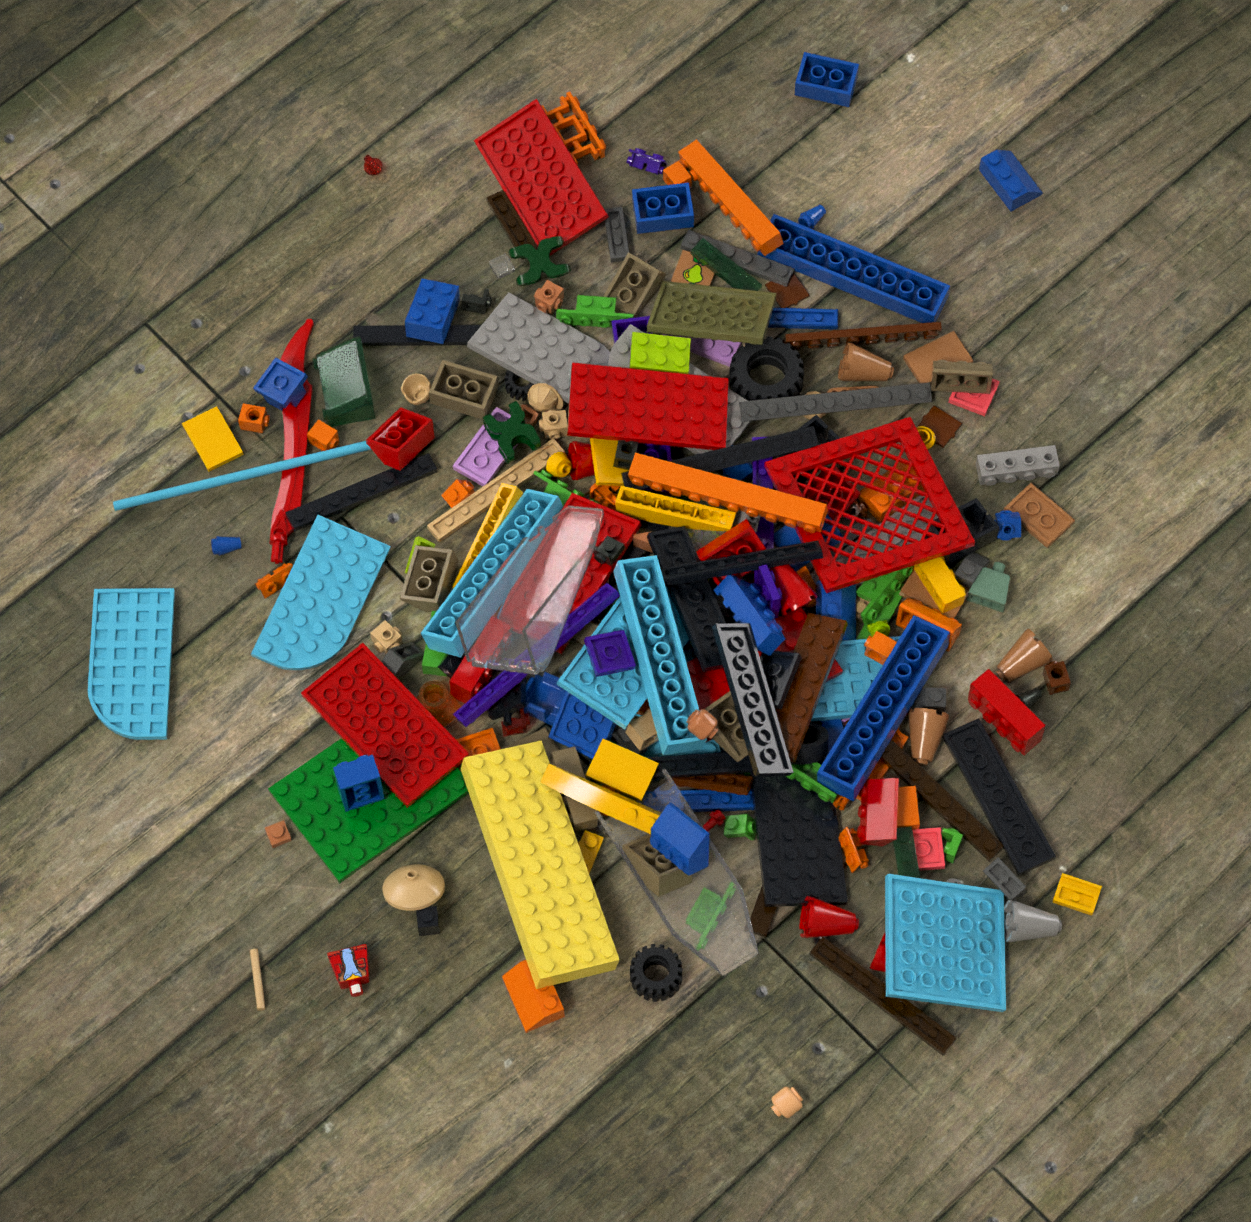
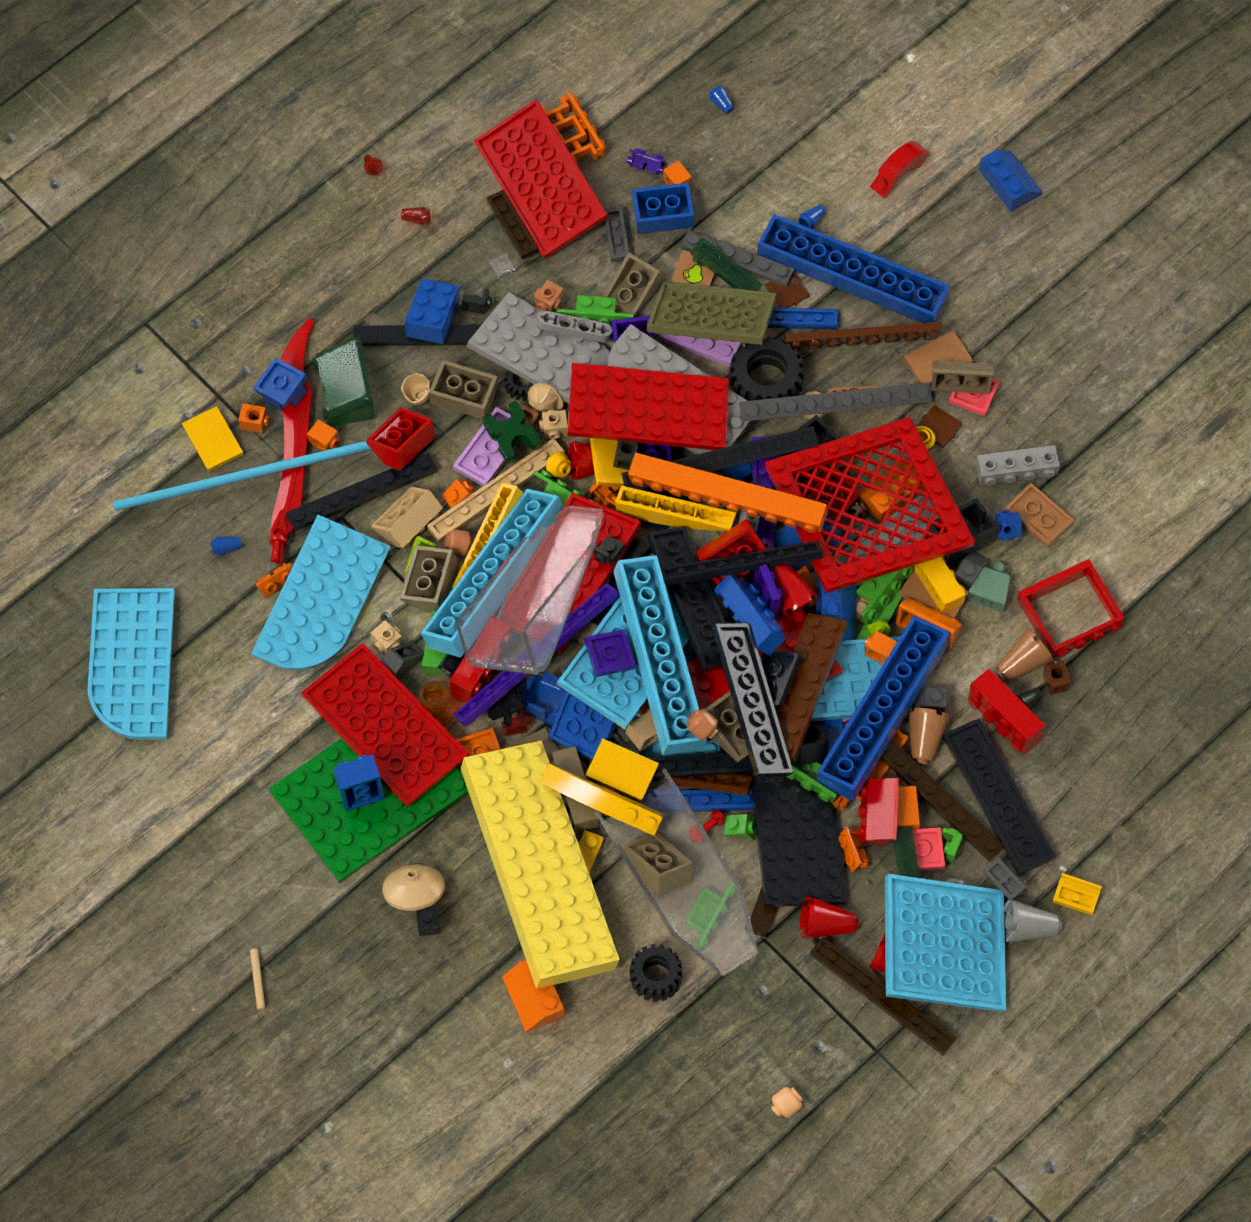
nougat plate [265,820,292,848] -> none
torso [327,944,370,997] -> none
dark green piece [508,236,571,286] -> none
lime plate [629,332,691,374] -> none
nougat slope [633,532,653,553] -> none
blue slope [650,803,709,876] -> none
orange brick [678,139,784,256] -> none
blue brick [795,52,859,107] -> none
medium nougat cone [838,342,894,381] -> none
none -> tan slope [371,486,443,548]
none -> clear red cone [401,207,430,226]
none -> nougat head [444,529,474,557]
none -> light grey beam [537,311,612,342]
none -> blue cone [708,86,735,114]
none -> red arch [870,141,930,198]
none -> red window [1017,559,1125,659]

